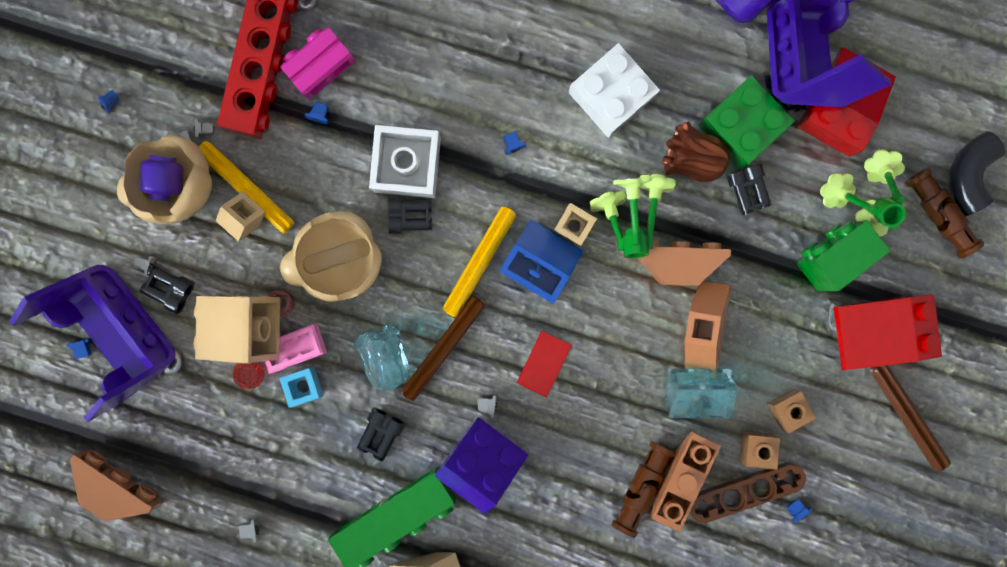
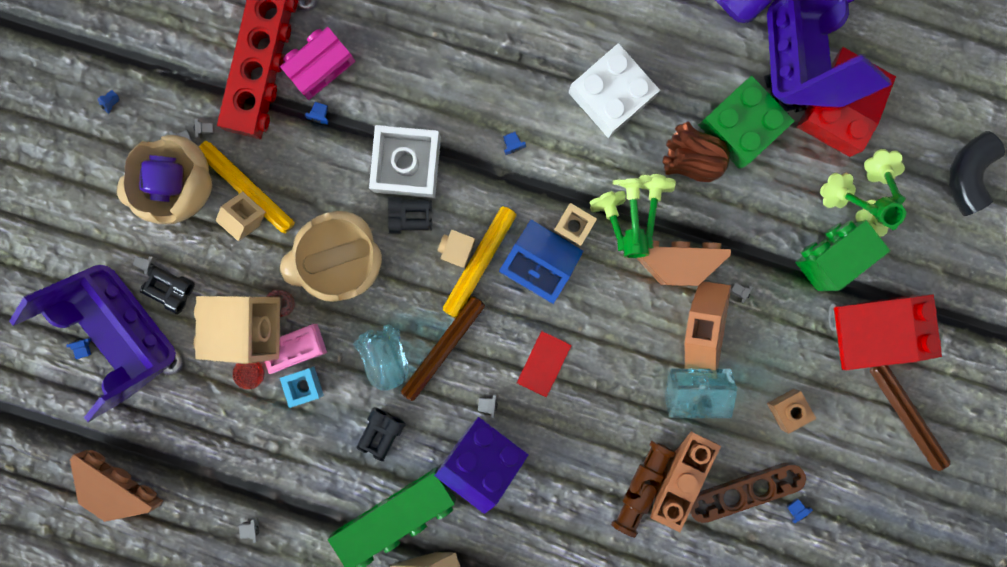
black piece [726,163,771,215] -> none
medium nougat plate [740,432,780,470] -> none
reddish brown piece [905,167,984,259] -> none
none -> tan plate [438,230,476,269]
none -> light grey piece [731,283,753,304]

